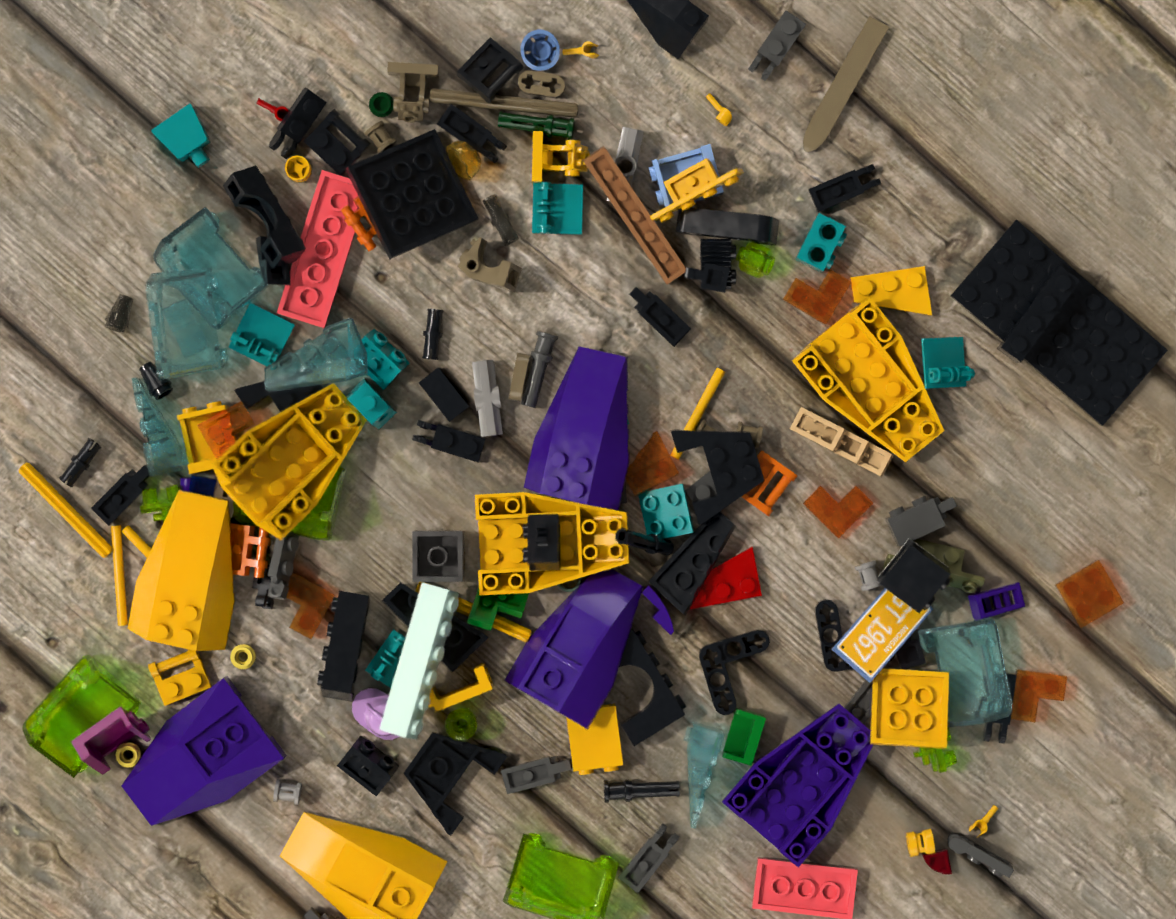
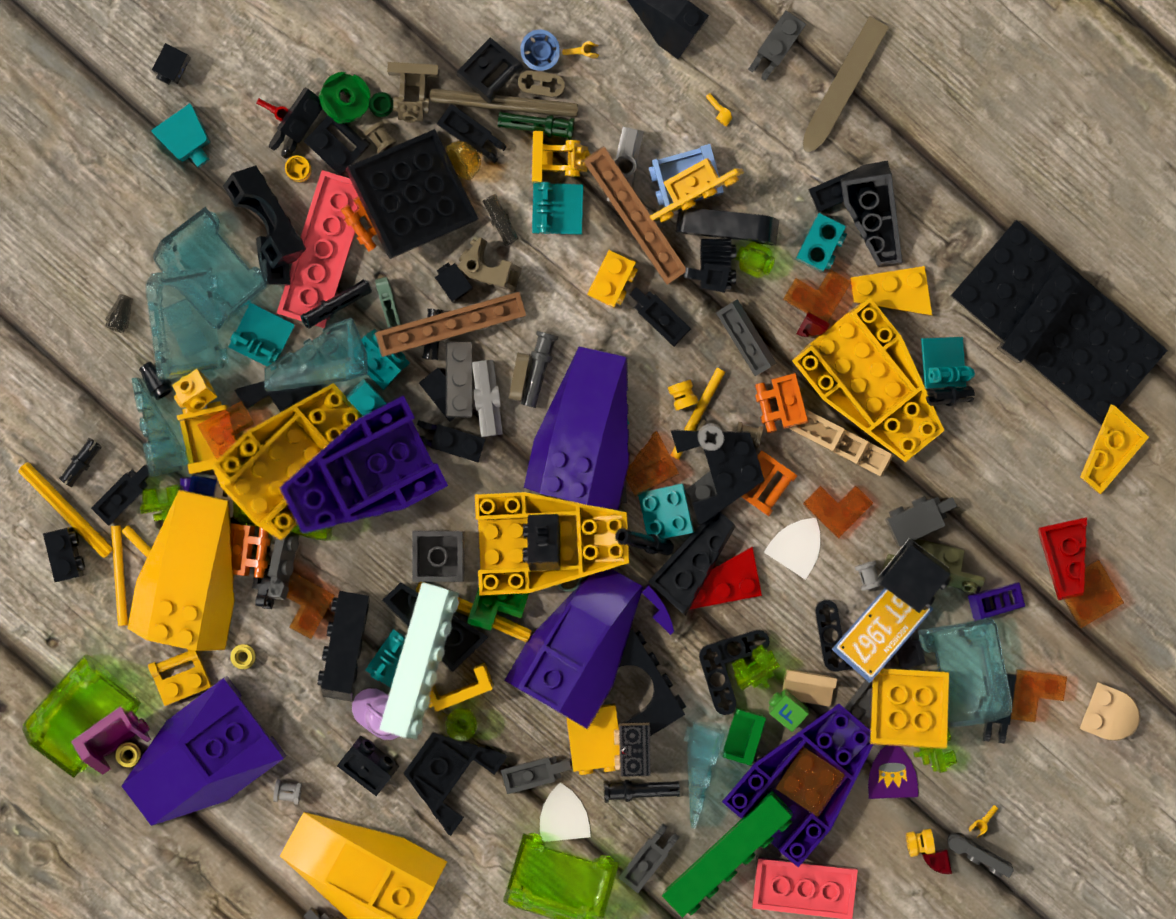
none -> black brick [43,527,85,582]
none -> black brick [152,43,191,85]
none -> yellow brick [172,369,217,413]
none -> dark purple wedge [279,396,448,533]
none -> black pin [301,279,372,329]
none -> green plate [319,72,370,124]
none -> sand green piece [375,276,401,328]
none -> medium nougat plate [375,292,526,357]
none -> black brick [435,262,473,303]
none -> dark grey plate [446,341,472,418]
none -> white sticker [540,782,591,842]
none -> yellow bracket [587,250,638,308]
none -> brick [614,723,651,777]
none -> green brick [662,790,793,918]
none -> yellow wheel [667,379,699,411]
none -> light grey wheel [698,423,724,451]
none -> dark grey plate [716,299,777,376]
none -> clear neon green hips [732,645,780,691]
none -> orange plate [755,373,808,433]
none -> white sticker [764,518,820,579]
none -> bright green brick [768,689,809,732]
none -> clear orange plate [775,747,846,817]
none -> tan panel [782,669,837,706]
none -> dark red tile [796,312,830,337]
none -> black wedge [841,161,903,267]
none -> dark purple sticker [868,745,918,799]
none -> black pin [926,386,975,406]
none -> red wing [1038,517,1087,600]
none -> yellow wing [1080,404,1149,494]
none -> tan slope [1080,682,1140,741]

